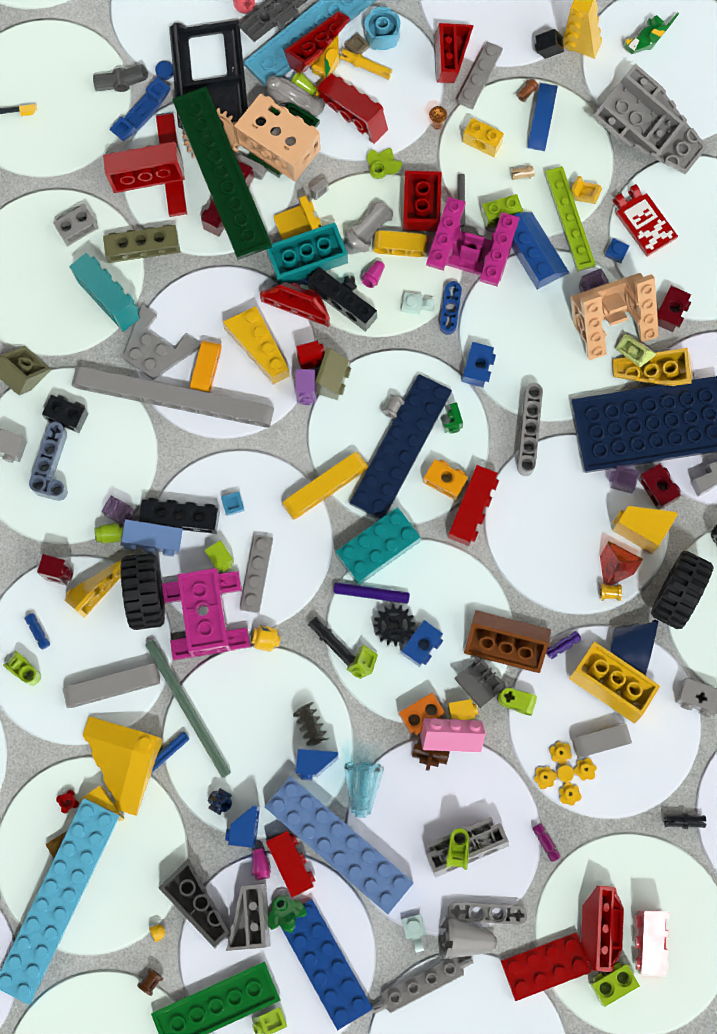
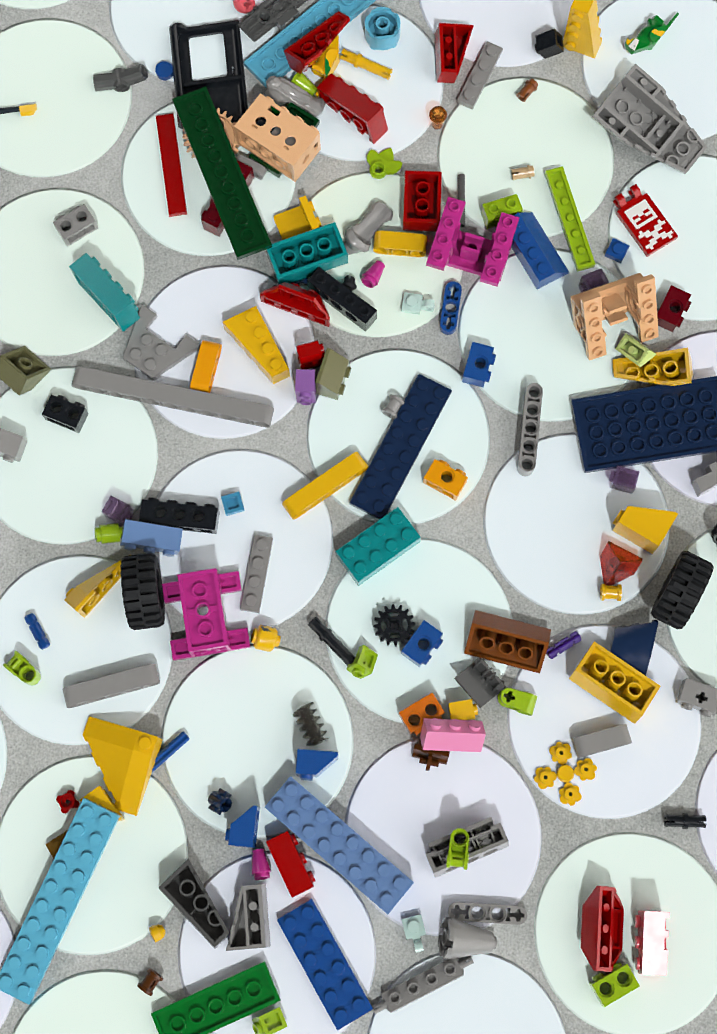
sand blue beam [29,422,68,501] -> none
dark red brick [37,554,74,586] -> none
red brick [103,141,185,193] -> none
olive brick [103,224,181,263] -> none
blue slope [109,77,171,141] -> none
sand green axle [145,640,231,778] -> none
lime brick [205,540,235,572] -> none
green plate [268,894,307,933] -> none
light grey tile [310,178,329,200] -> none
dark purple axle [333,583,410,604] -> none
clear light blue cone [344,762,384,818] -> none
dark tan tile [345,33,370,55] -> none
green bracket [444,402,463,434] -> none
red brick [448,465,500,546] -> none
yellow brick [462,118,504,158] -> none
red plate [500,932,592,1001] -> none
blue slope [527,83,558,152] -> none
magenta axle [532,823,561,862] -> none
yellow bracket [571,176,602,204] -> none
dark red brick [638,463,681,510] -> none

